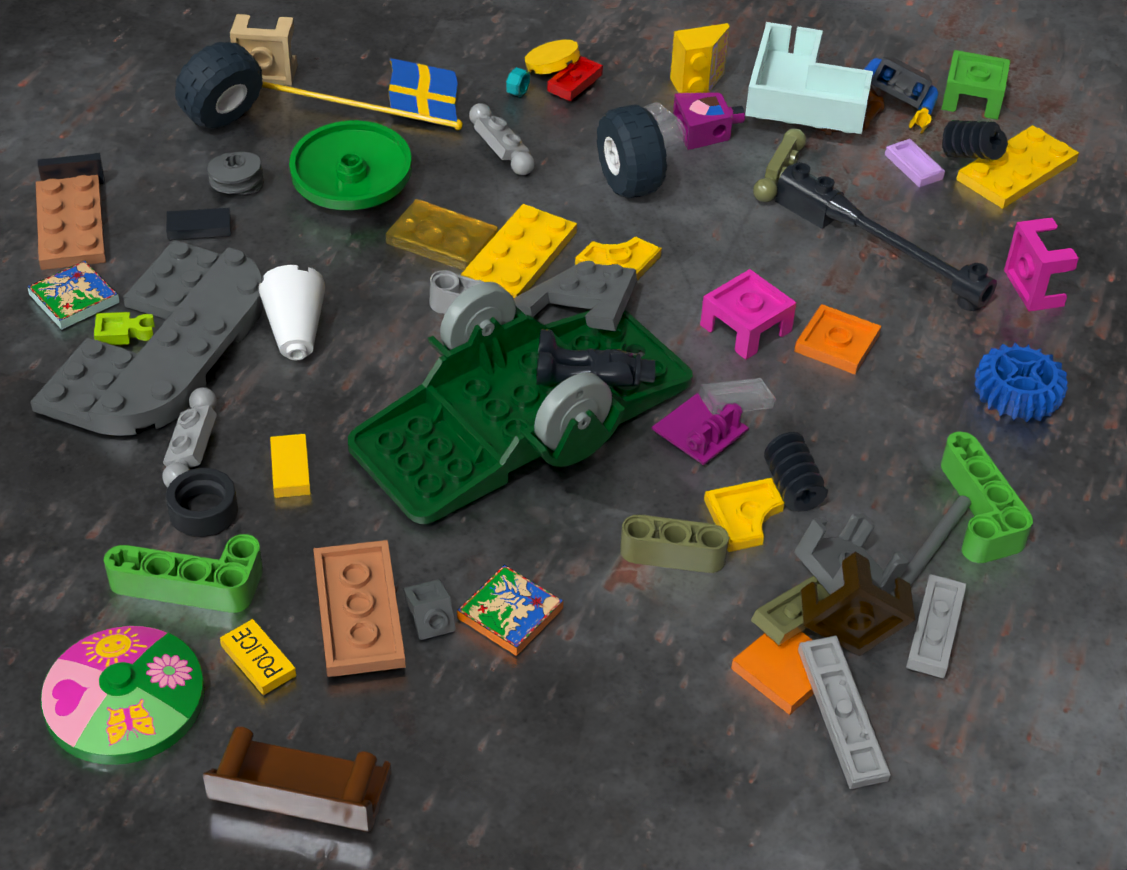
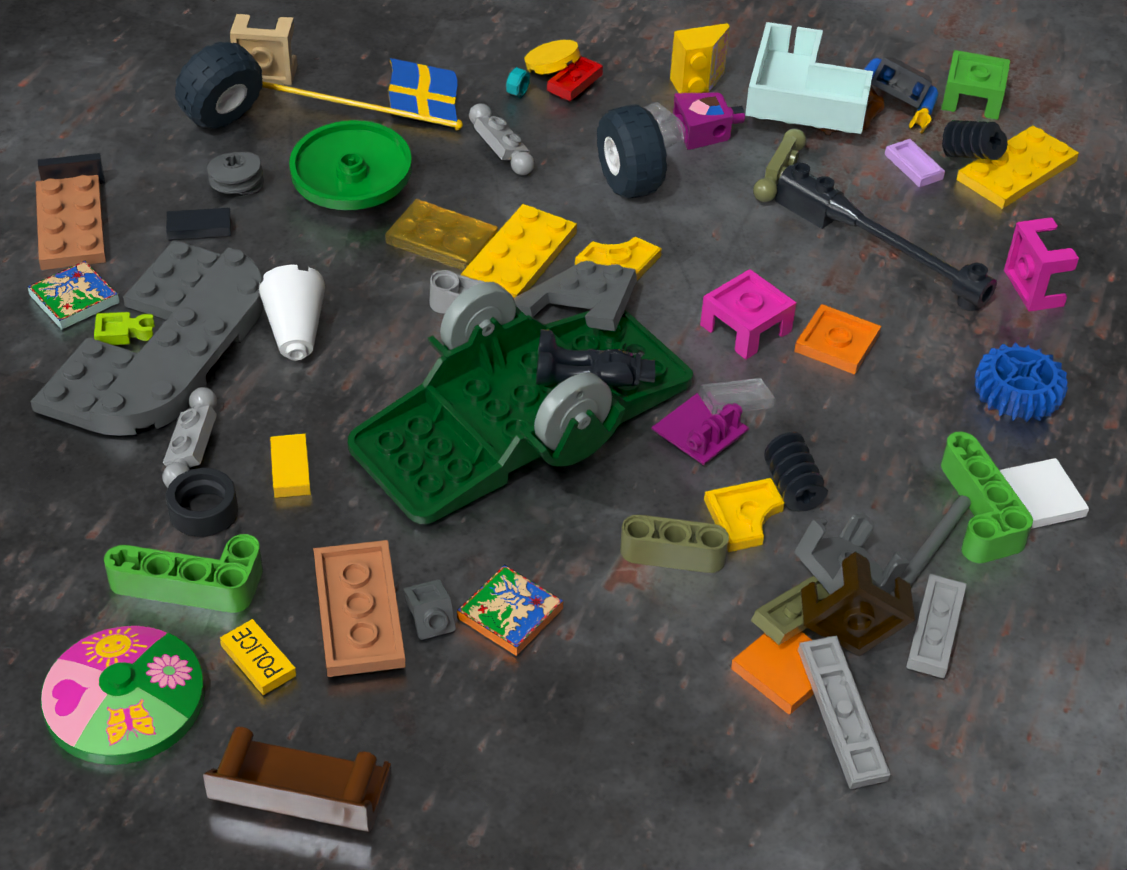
none -> white tile [1000,458,1089,529]

